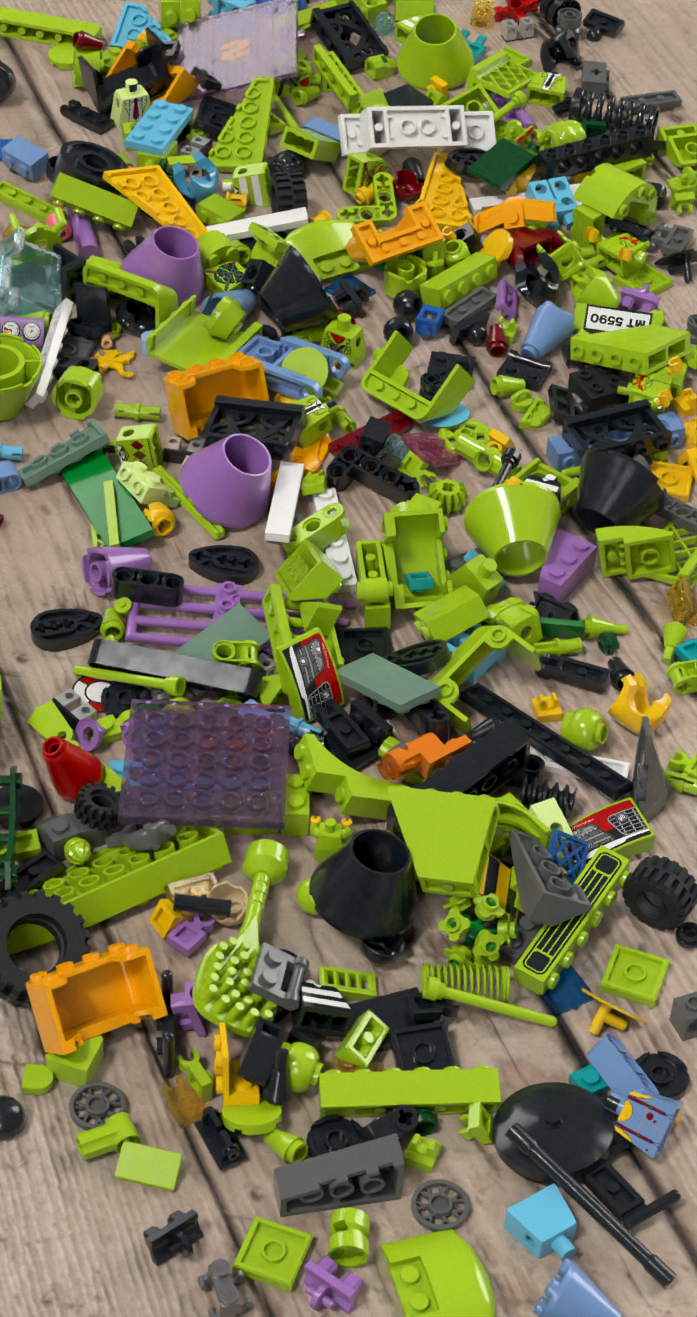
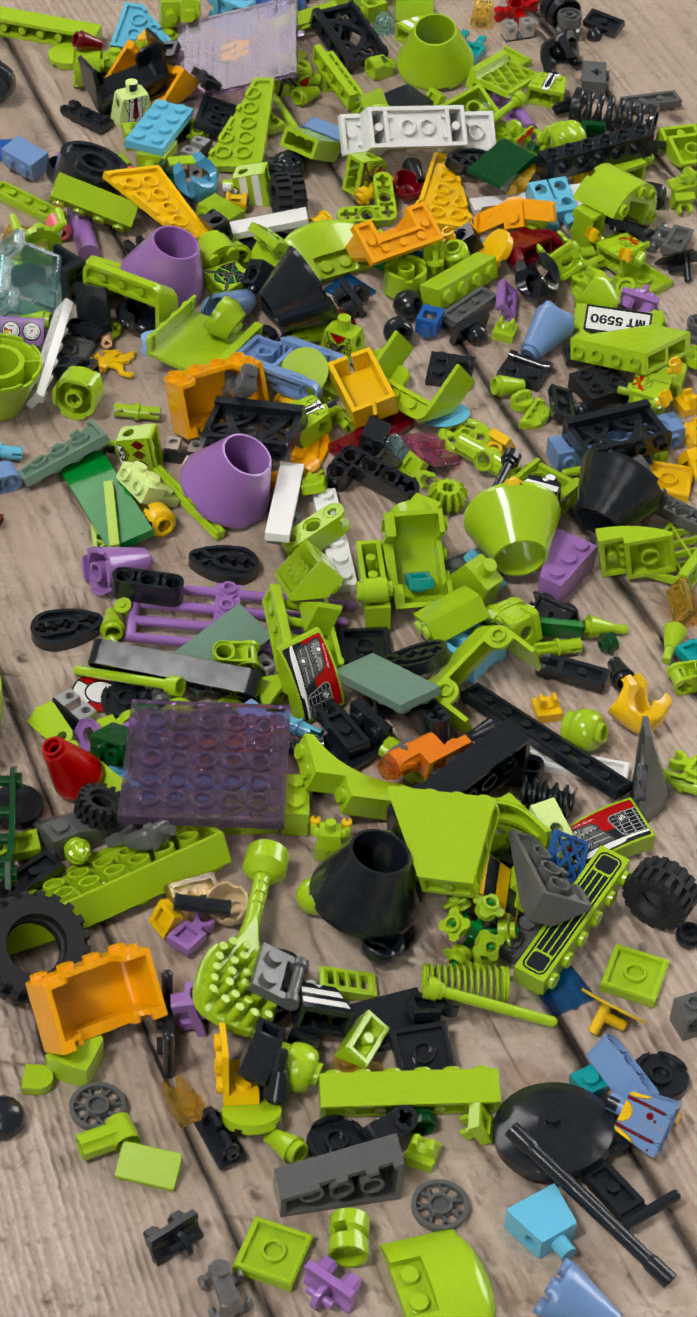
lime plate [177,1048,215,1104] -> none
black wheel [419,372,443,402] -> none
yellow tile [426,75,449,101] -> none
dark red cone [486,324,508,357] -> none
none -> dark green slope [88,722,135,770]
none -> leg [198,209,234,240]
none -> dark grey animal [222,363,258,398]
none -> yellow piece [327,347,398,429]
none -> lime tile [615,277,638,298]

